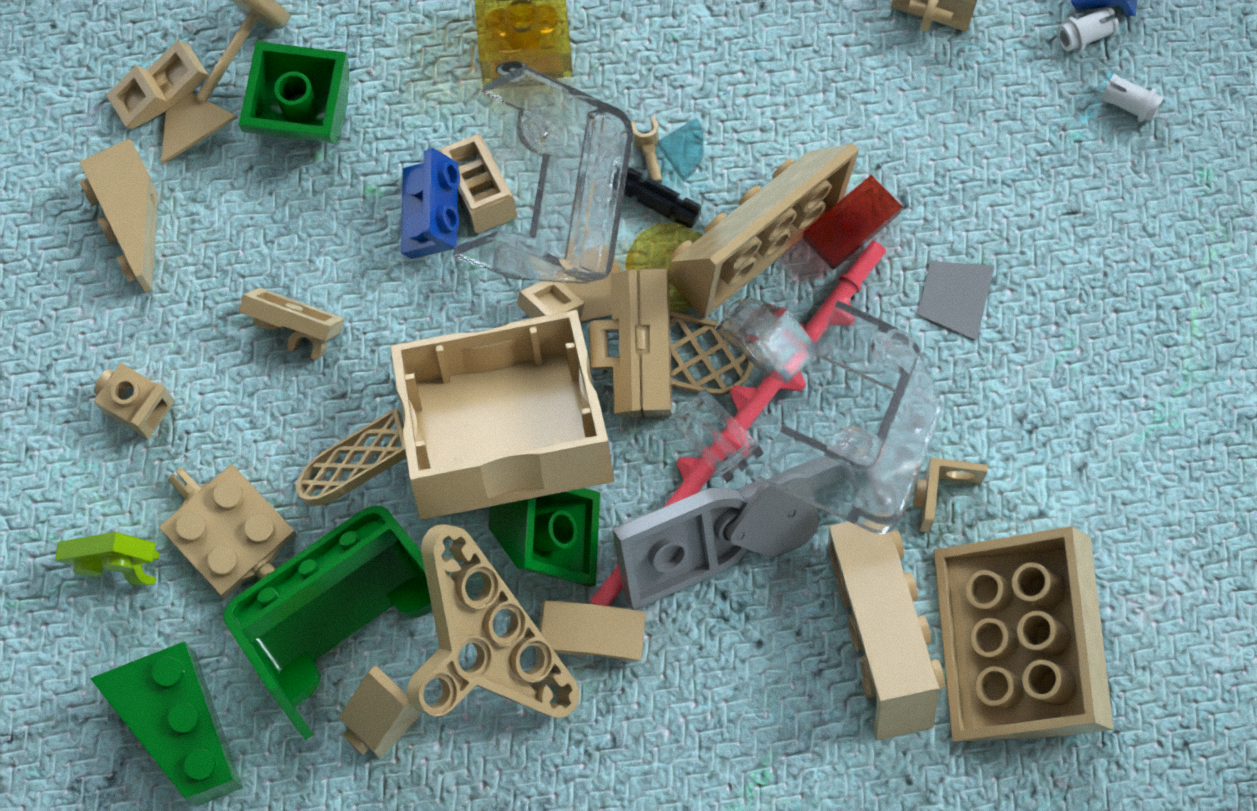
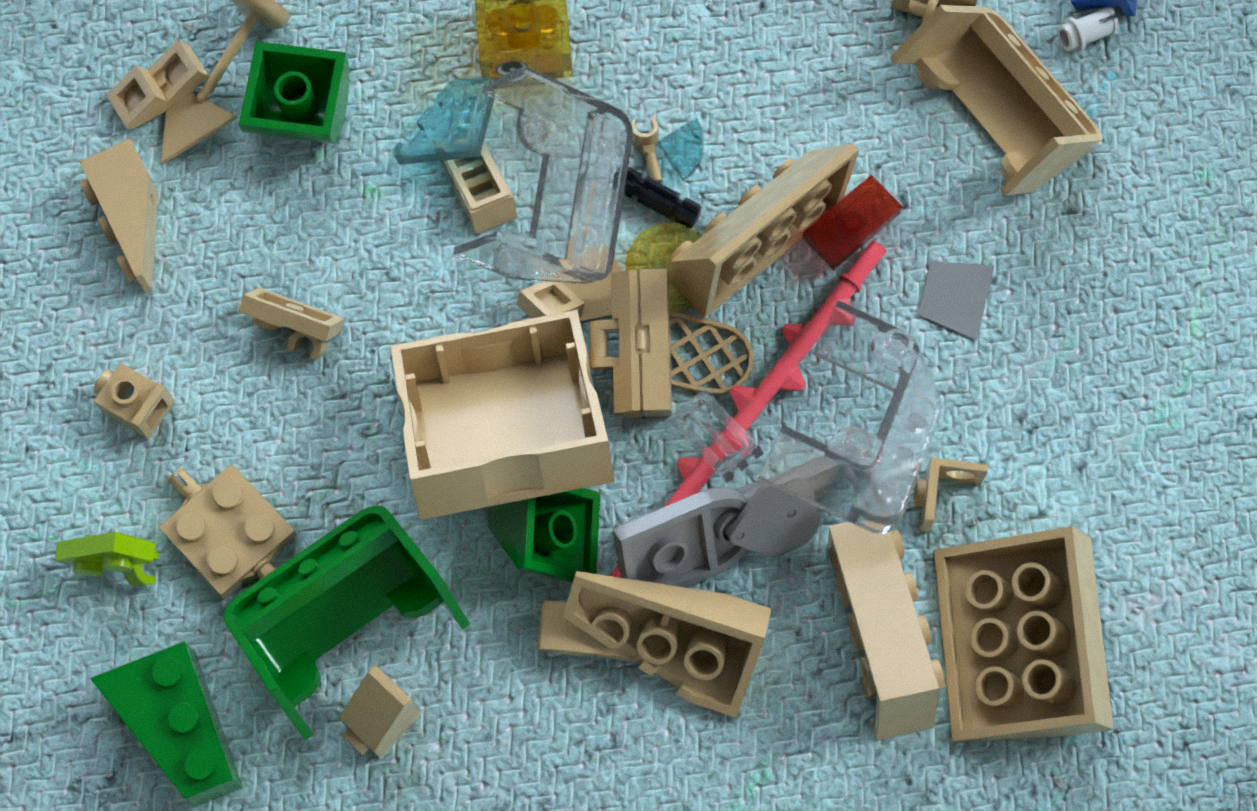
tan window [296,408,407,506] -> none
blue bracket [401,148,460,259] -> none
tan beam [407,524,580,718] -> none
clear slope [714,296,821,383] -> none
white pin [1101,74,1164,123] -> none
none -> clear light blue wing [393,77,497,165]
none -> tan wedge [562,571,771,718]
none -> tan windscreen [890,5,1103,196]

